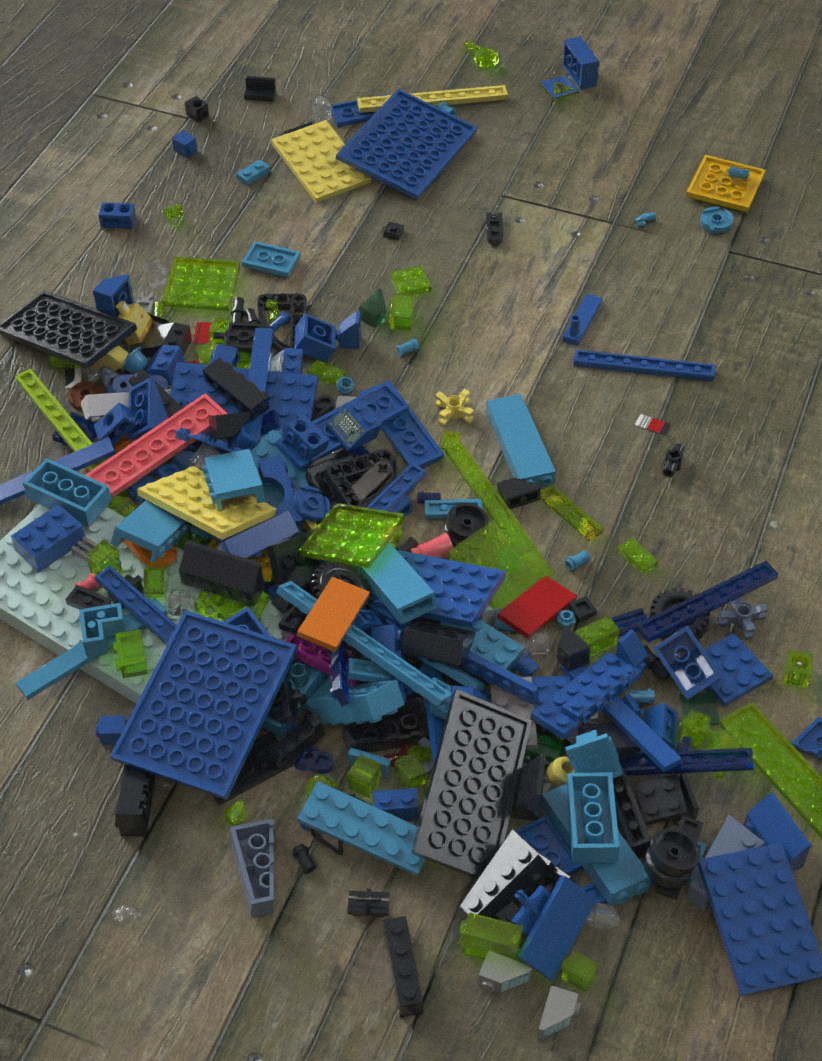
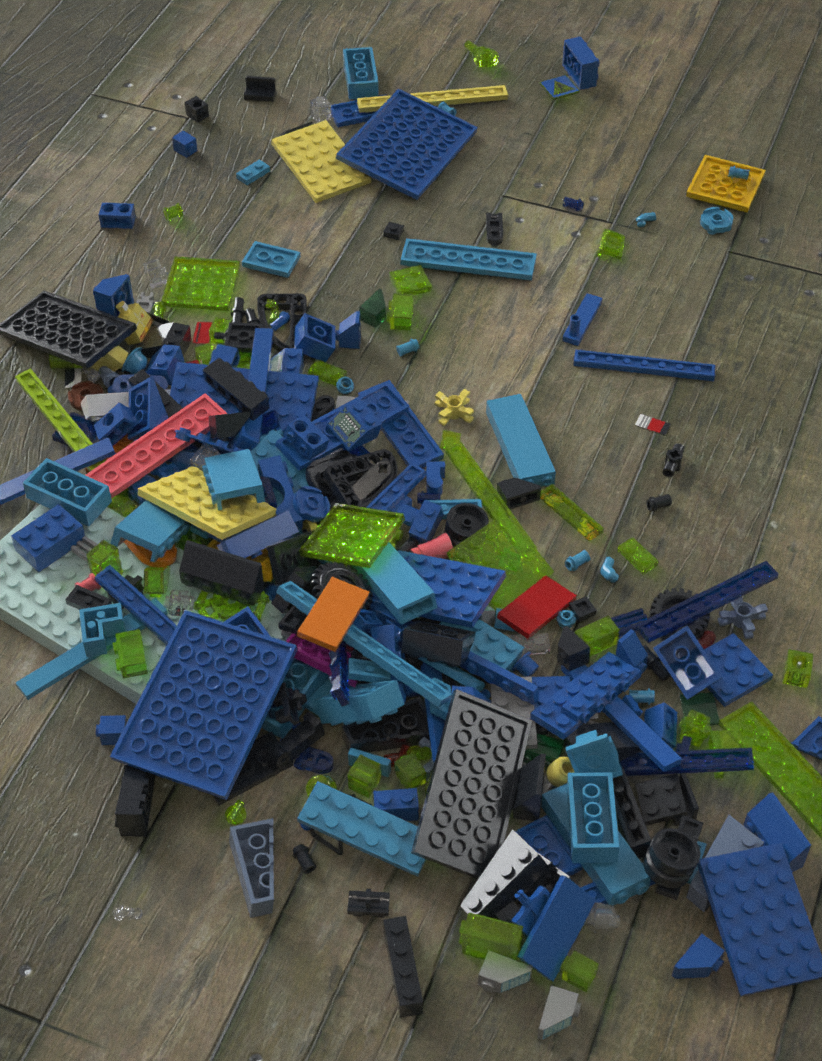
none -> clear blue plate [260,476,277,508]
none -> dark azure brick [343,47,379,100]
none -> blue brick [396,500,444,544]
none -> dark azure plate [400,238,537,280]
none -> blue leg [426,461,445,498]
none -> clear blue pin [562,196,584,212]
none -> clear neon green piece [597,228,625,259]
none -> dark azure arm [600,557,619,583]
none -> black pin [646,494,672,511]
none -> blue slope [672,934,725,979]
none -> clear red arm [698,630,716,649]

